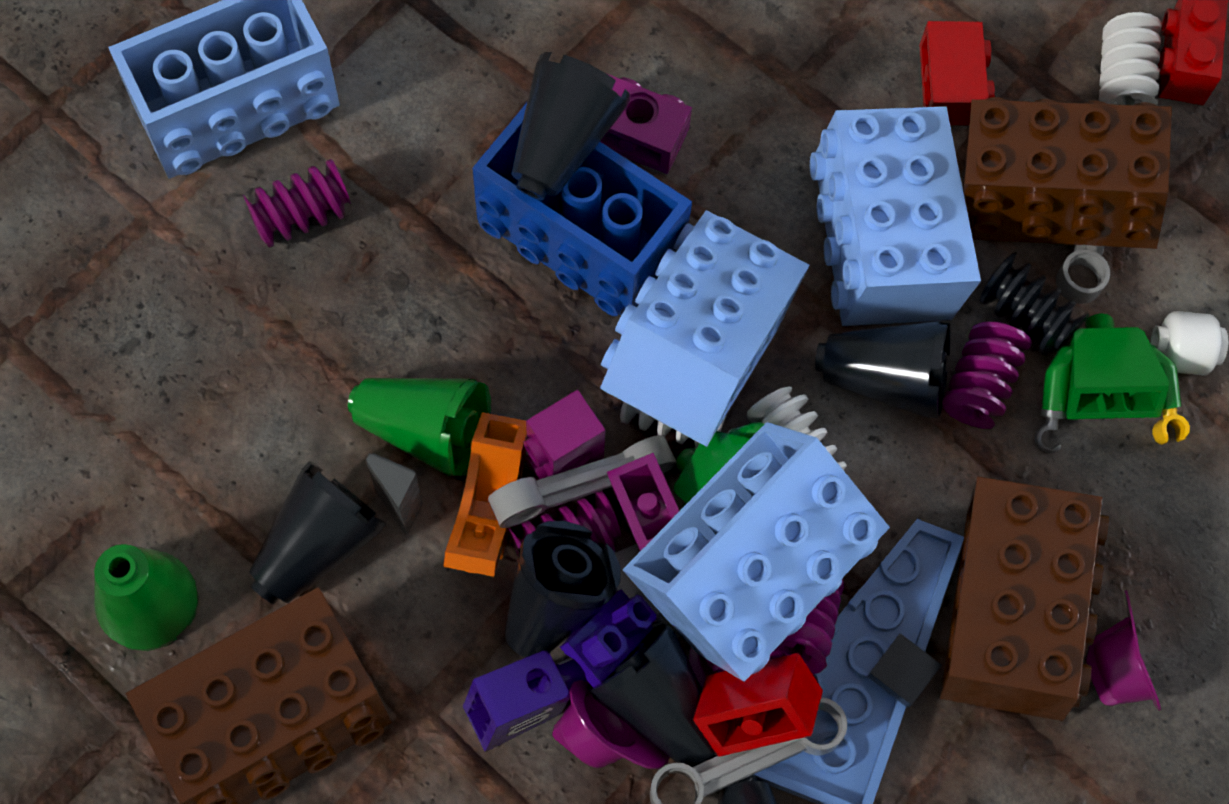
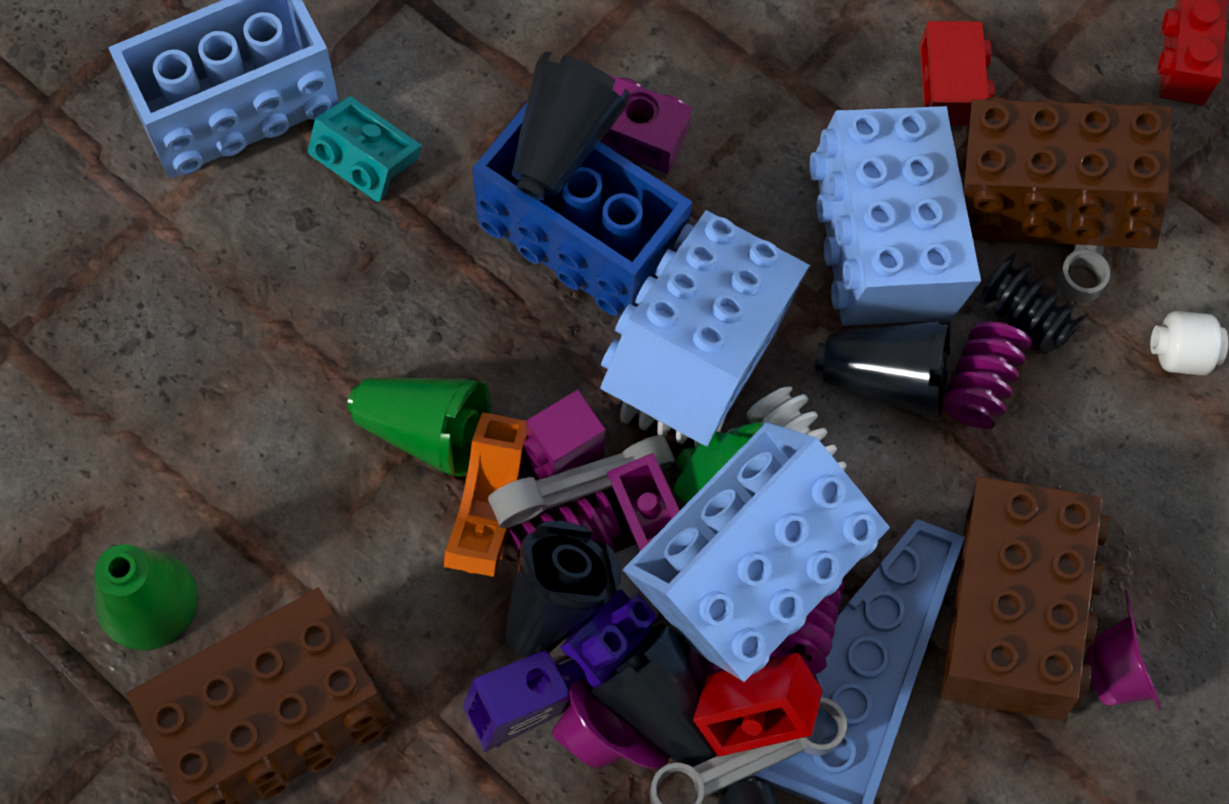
magenta piece [242,159,351,248] -> none
black cone [249,461,386,605] -> none
dark grey slope [366,453,423,534] -> none
black tile [867,633,942,709] -> none
green torso [1035,313,1190,453] -> none
white piece [1099,12,1162,105] -> none
none -> teal bracket [308,96,422,202]

